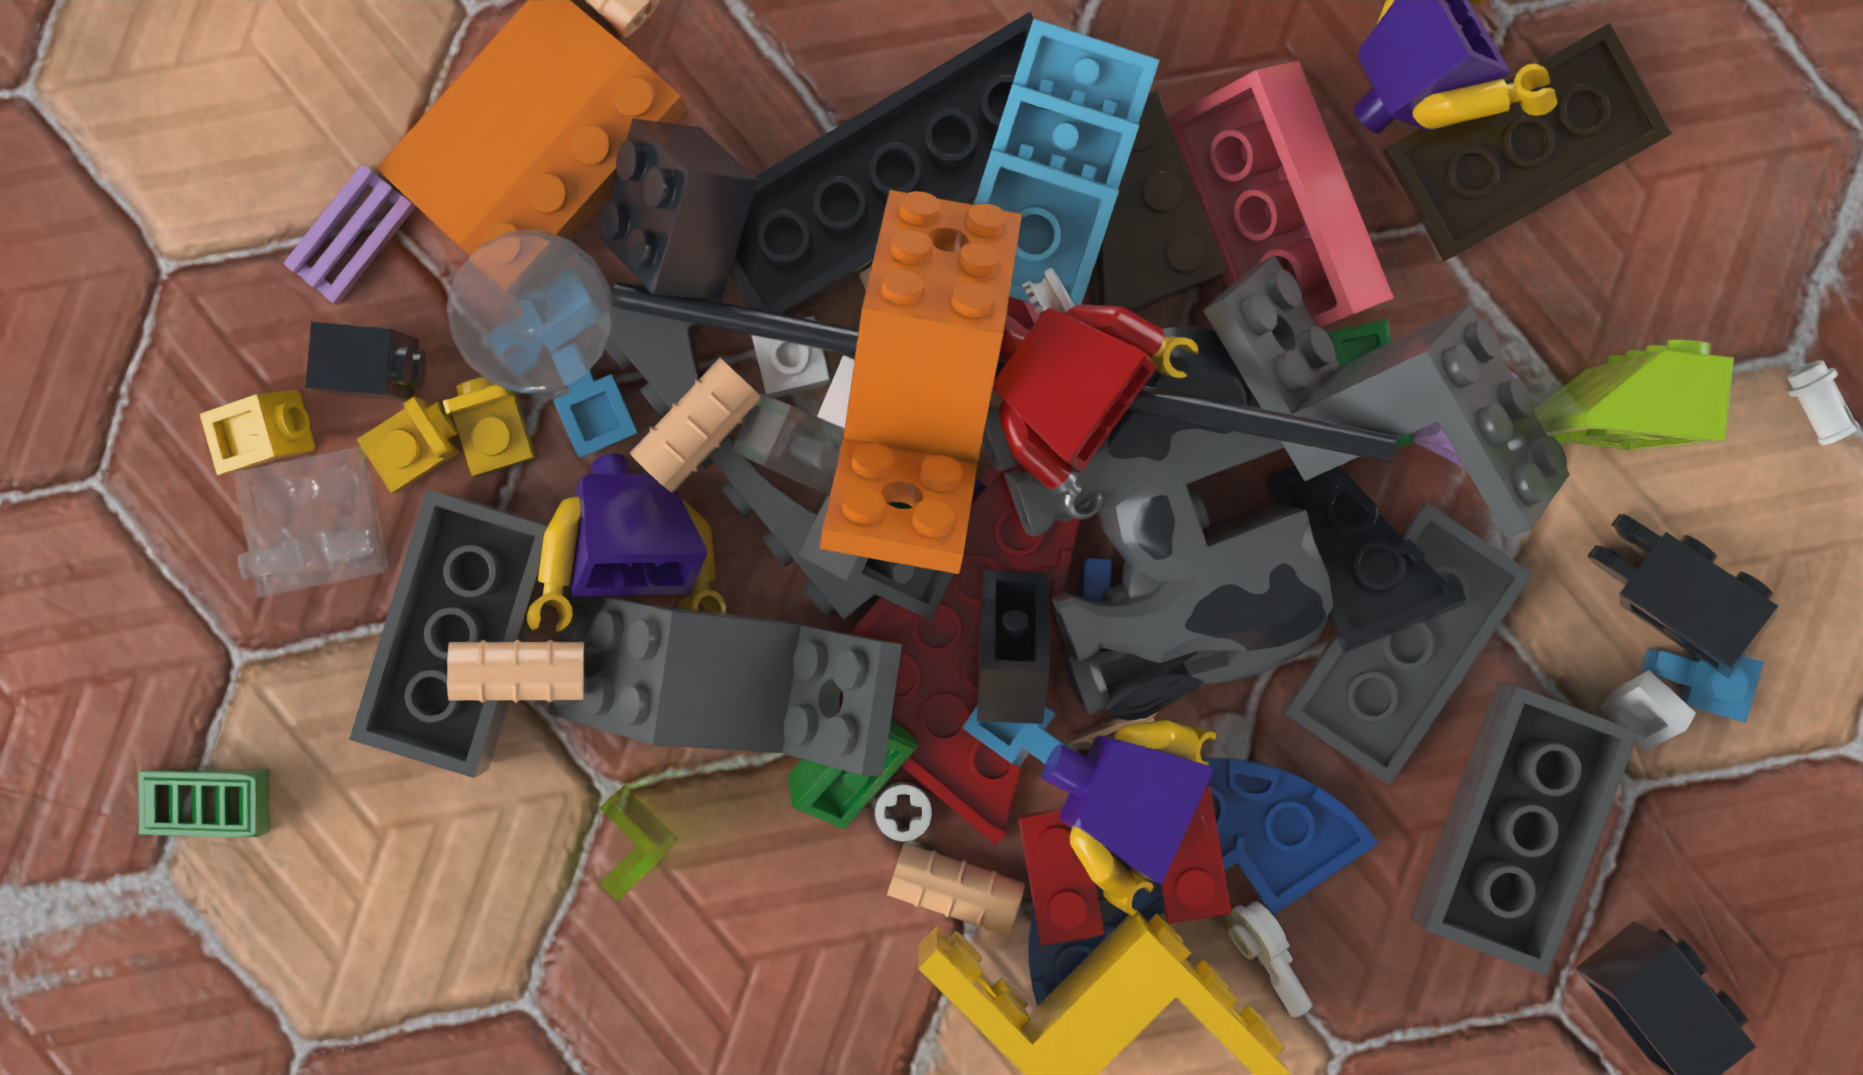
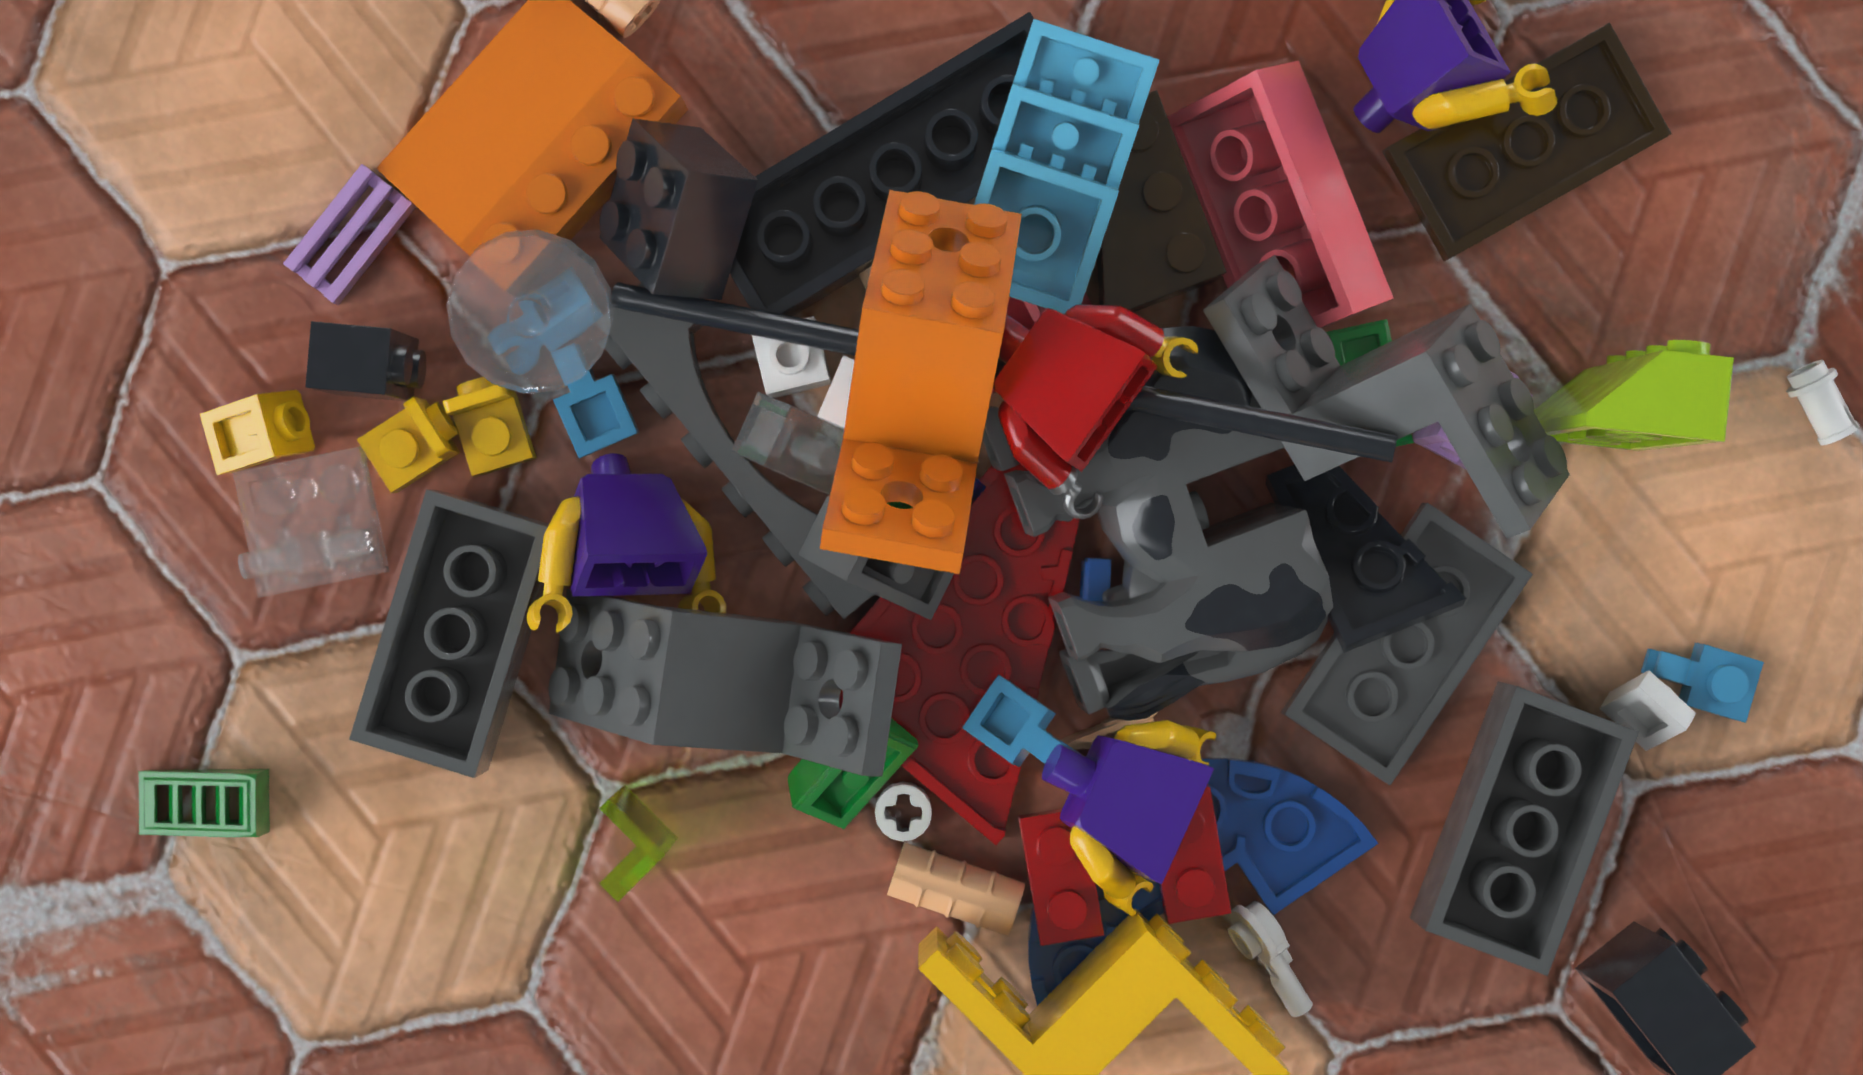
light nougat axle [447,639,584,703] -> none
light nougat axle [630,358,763,493] -> none
black brick [977,569,1049,724] -> none
white bush [1022,267,1075,317] -> none
black hinge [1587,513,1778,678] -> none

